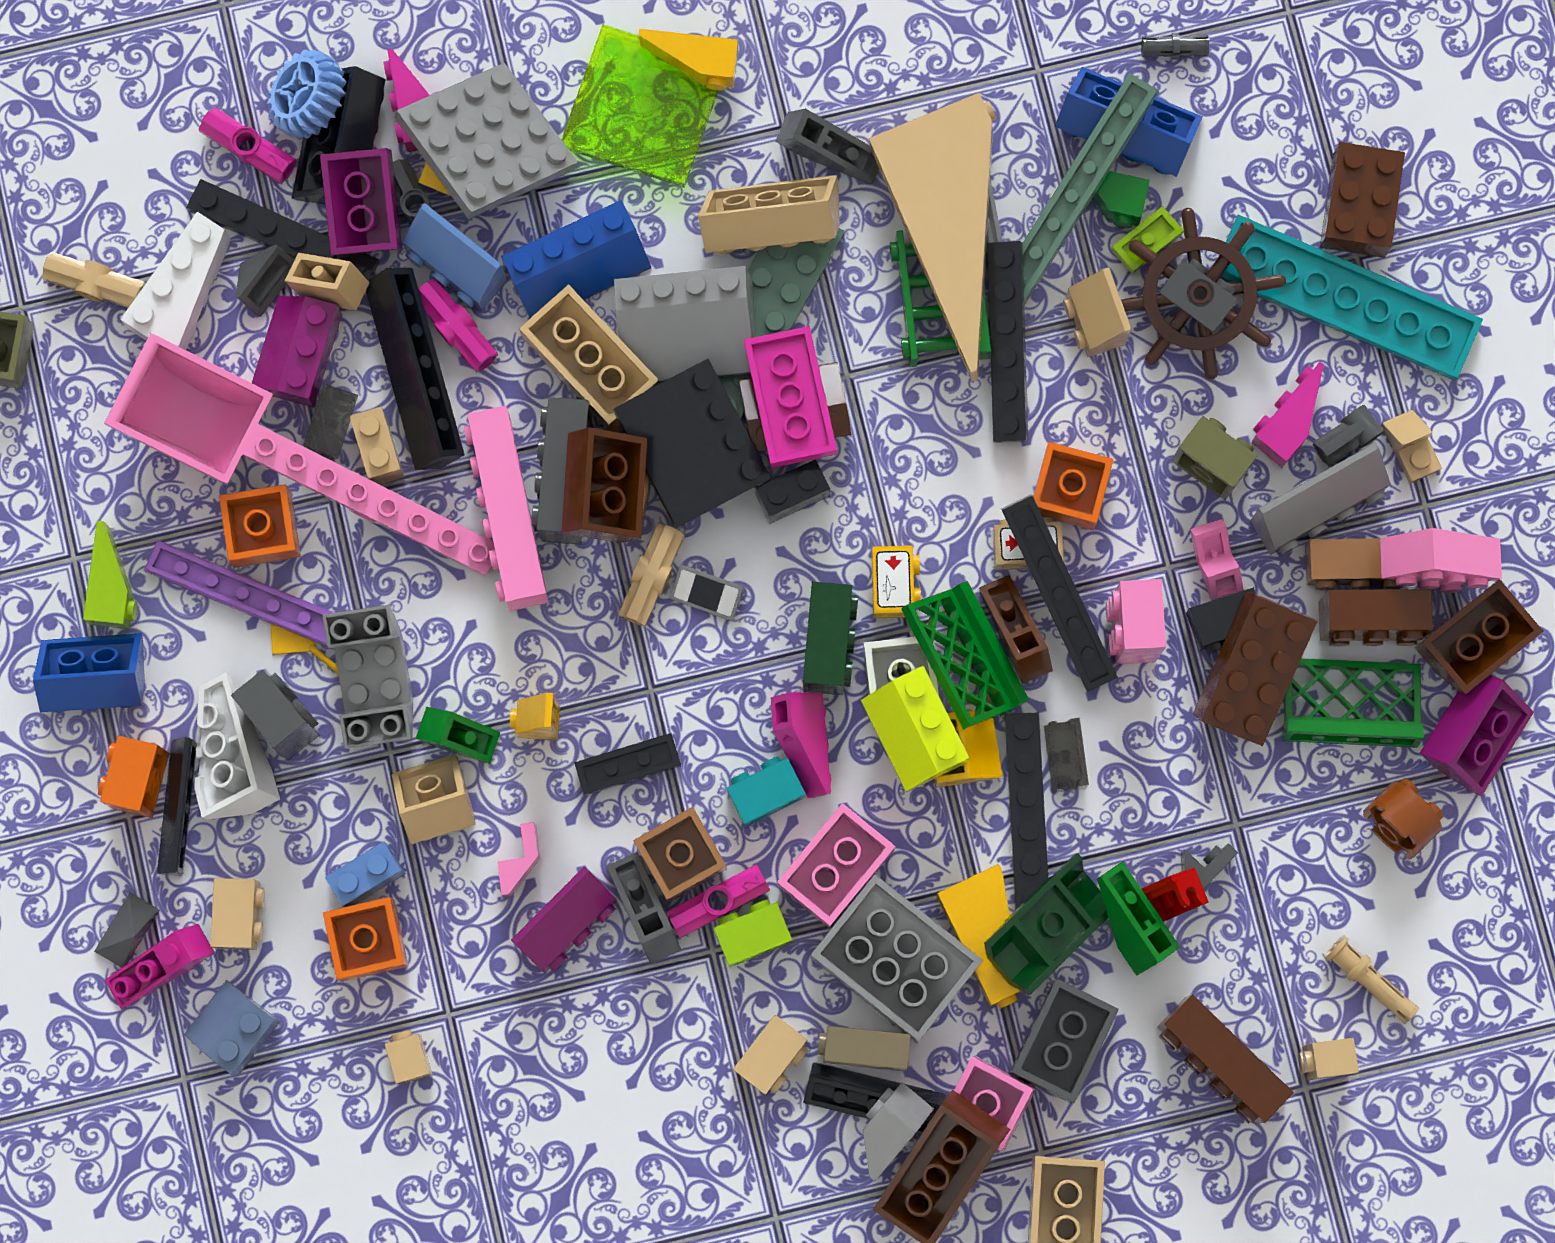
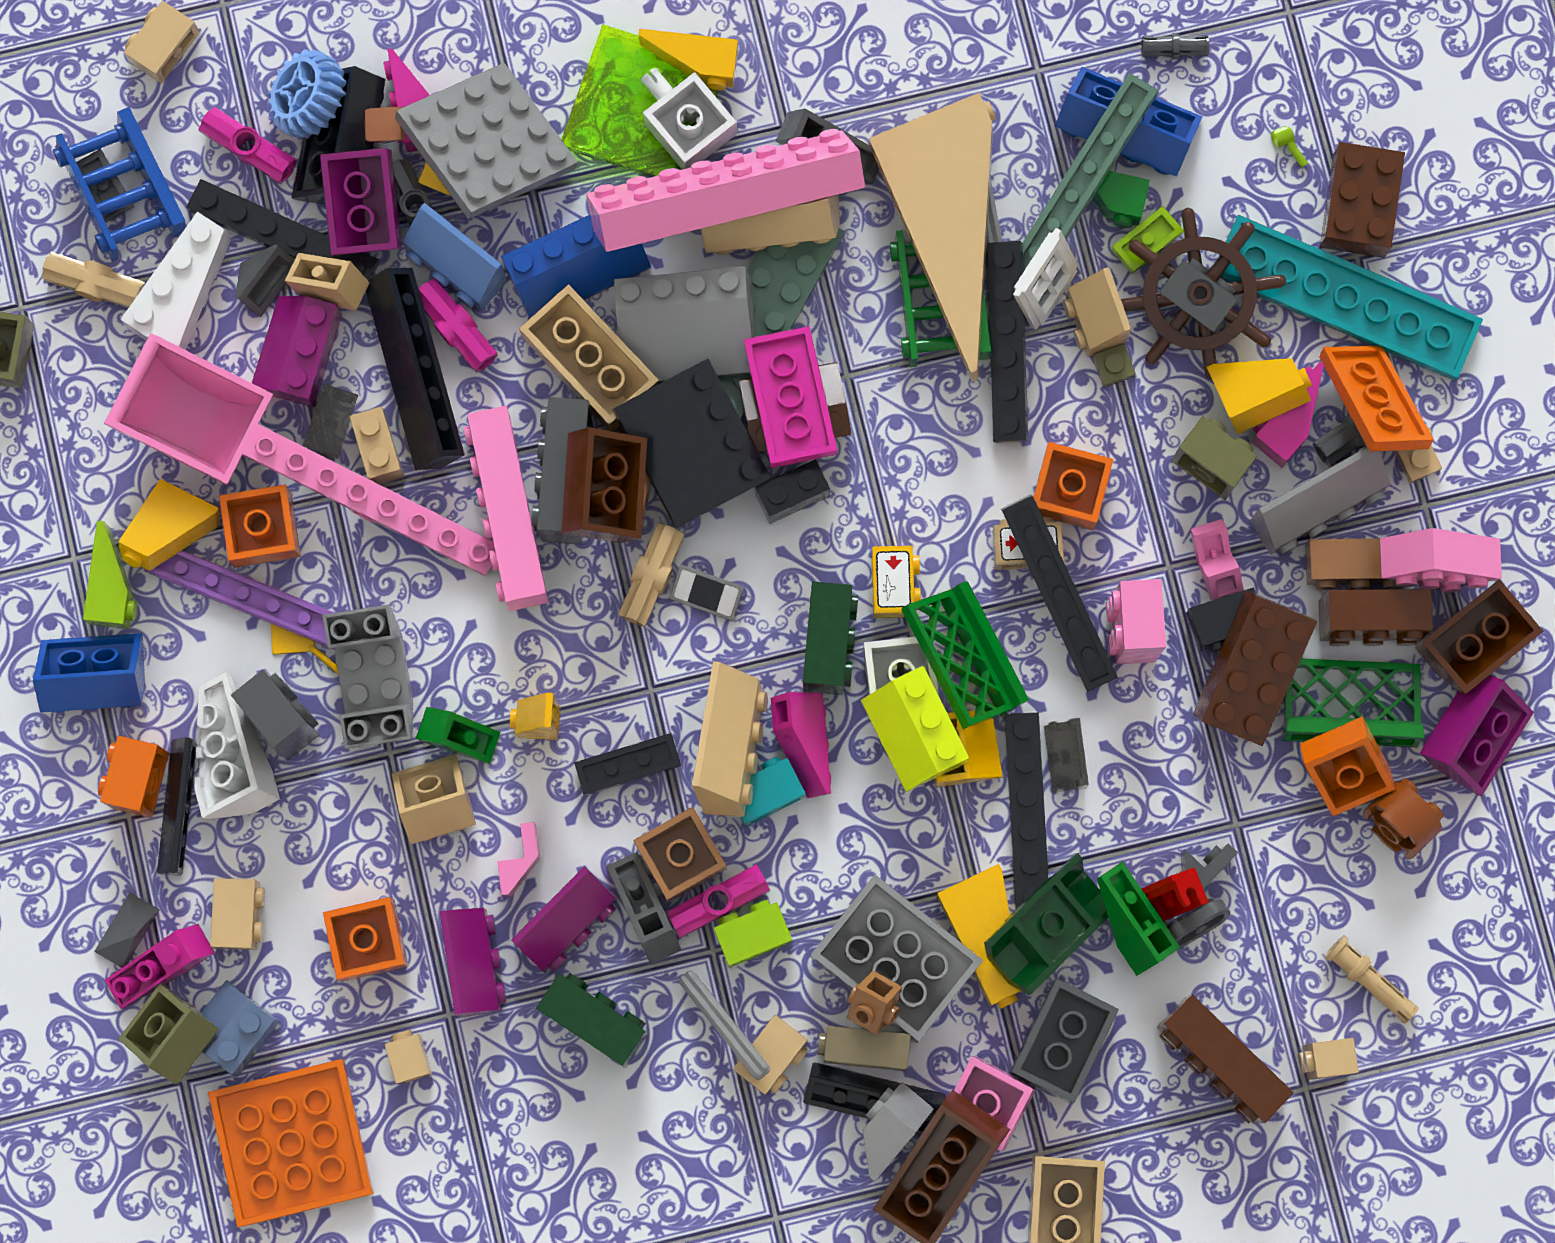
medium blue brick [325,841,406,907] -> none
bright pink brick [777,803,896,929] -> none
reddish brown slope [979,575,1053,684] -> none
none -> blue fence [53,107,185,262]
none -> dark grey plate [76,149,135,223]
none -> yellow slope [118,479,220,571]
none -> olive brick [118,984,219,1085]
none -> tan brick [124,0,200,84]
none -> orange plate [208,1059,374,1228]
none -> nougat slope [365,106,405,143]
none -> magenta slope [440,907,506,1018]
none -> dark green brick [536,973,648,1068]
none -> bright pink brick [586,129,866,252]
none -> white brick [641,68,737,170]
none -> light grey axle [679,970,770,1080]
none -> tan slope [692,661,768,817]
none -> medium nougat brick [847,971,902,1035]
none -> white piece [1013,228,1078,330]
none -> olive plate [1092,344,1136,388]
none -> dark grey plate [1167,898,1230,949]
none -> yellow slope [1207,358,1312,434]
none -> lime hand [1271,126,1308,168]
none -> orange brick [1300,716,1396,816]
none -> orange plate [1319,346,1434,452]

